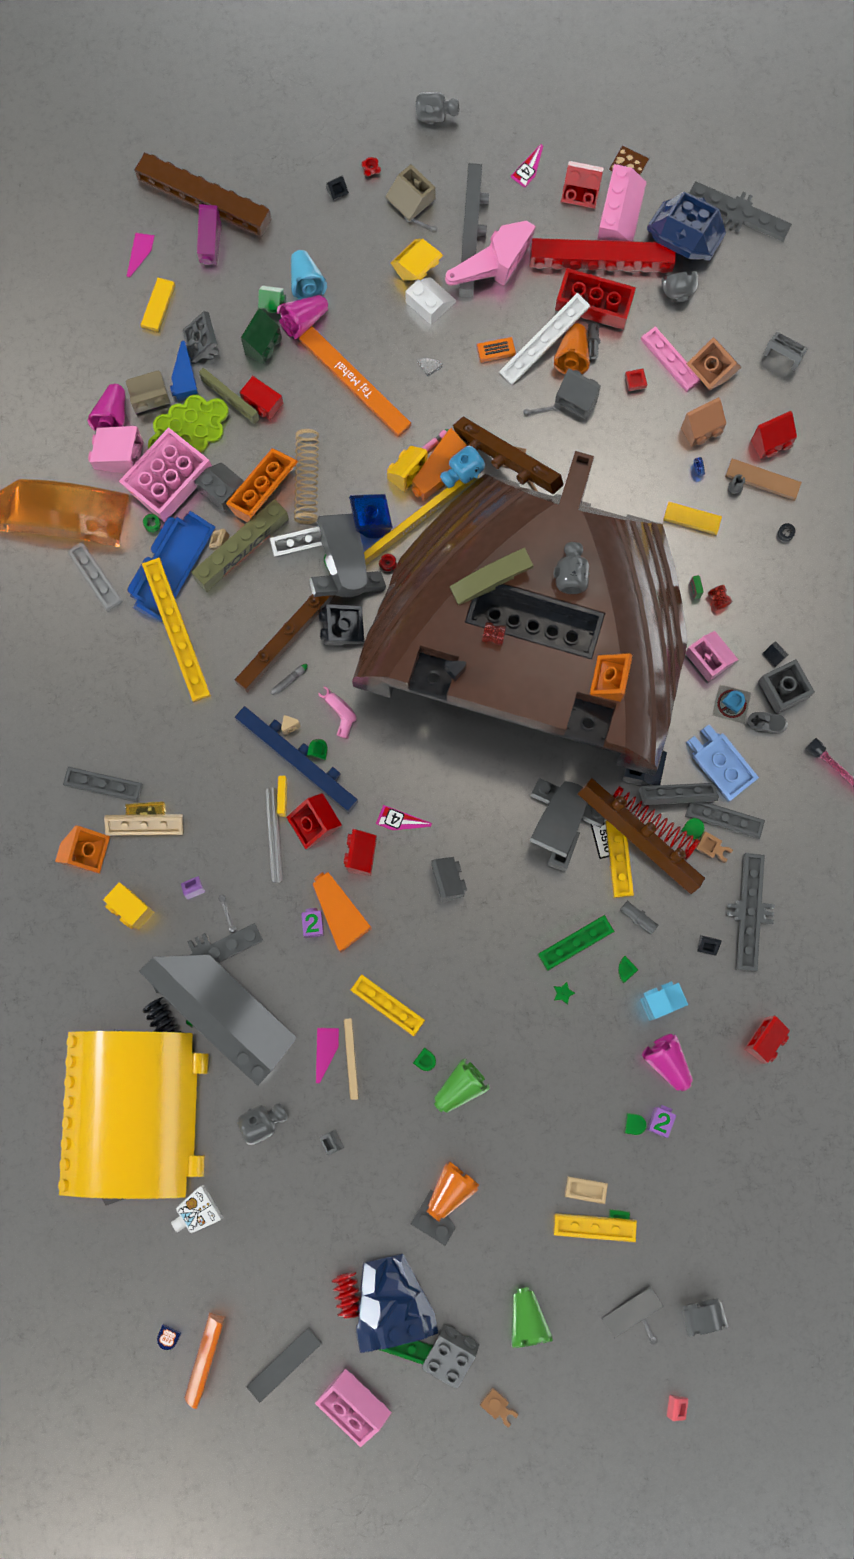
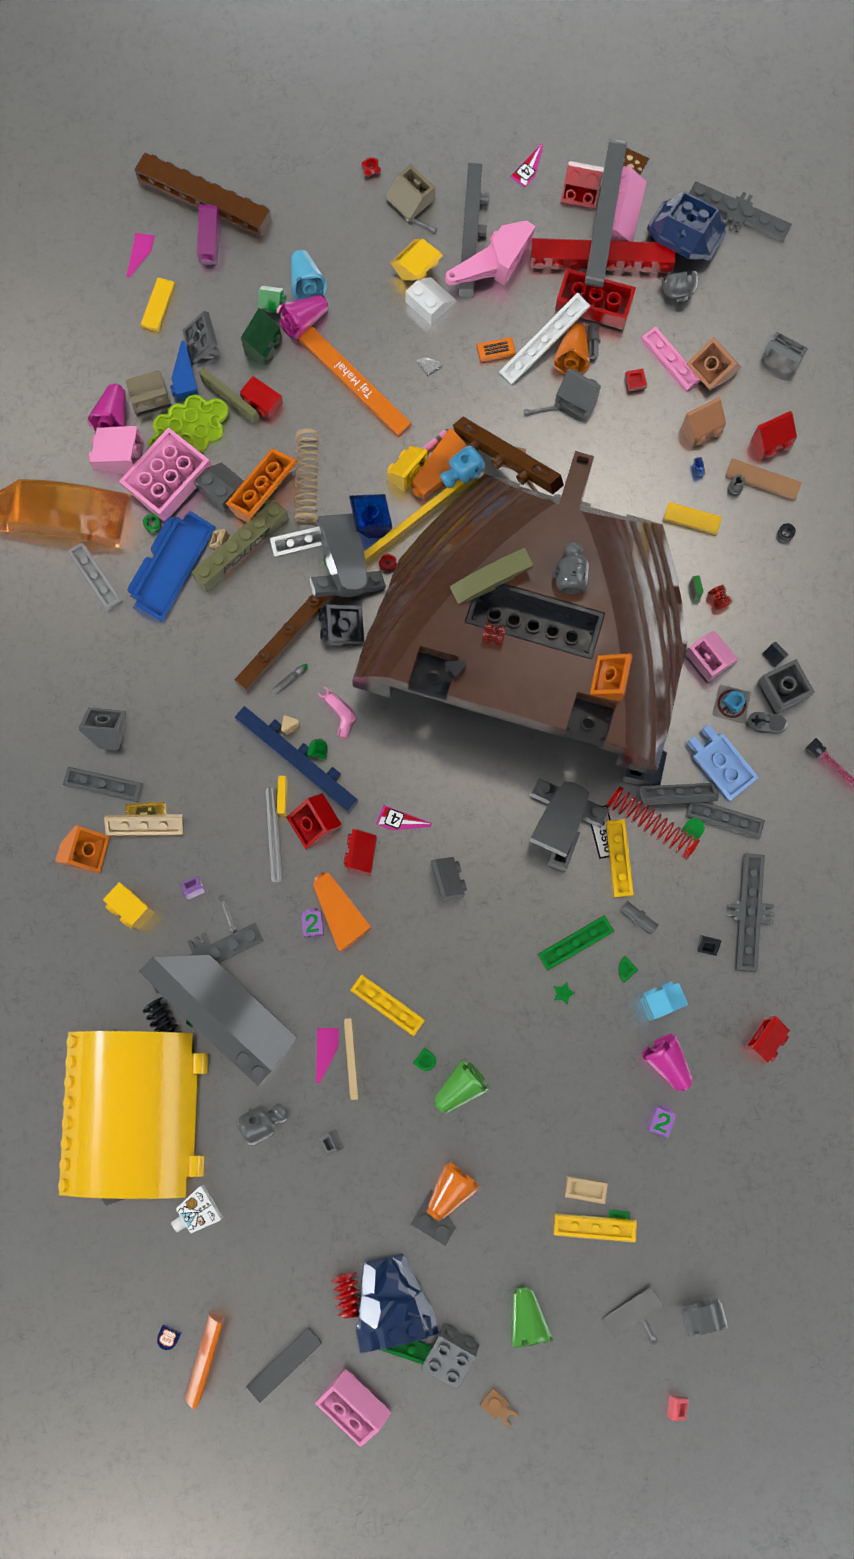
yellow tile [142,558,211,702] -> none
black slope [326,176,349,200] -> none
dark grey piece [416,92,459,125] -> none
reddish brown piece [578,778,705,894] -> none
green tile [624,1113,647,1135] -> none
medium nougat plate [695,831,733,863] -> none
none -> dark grey slope [79,707,126,750]
none -> dark grey beam [584,139,627,288]

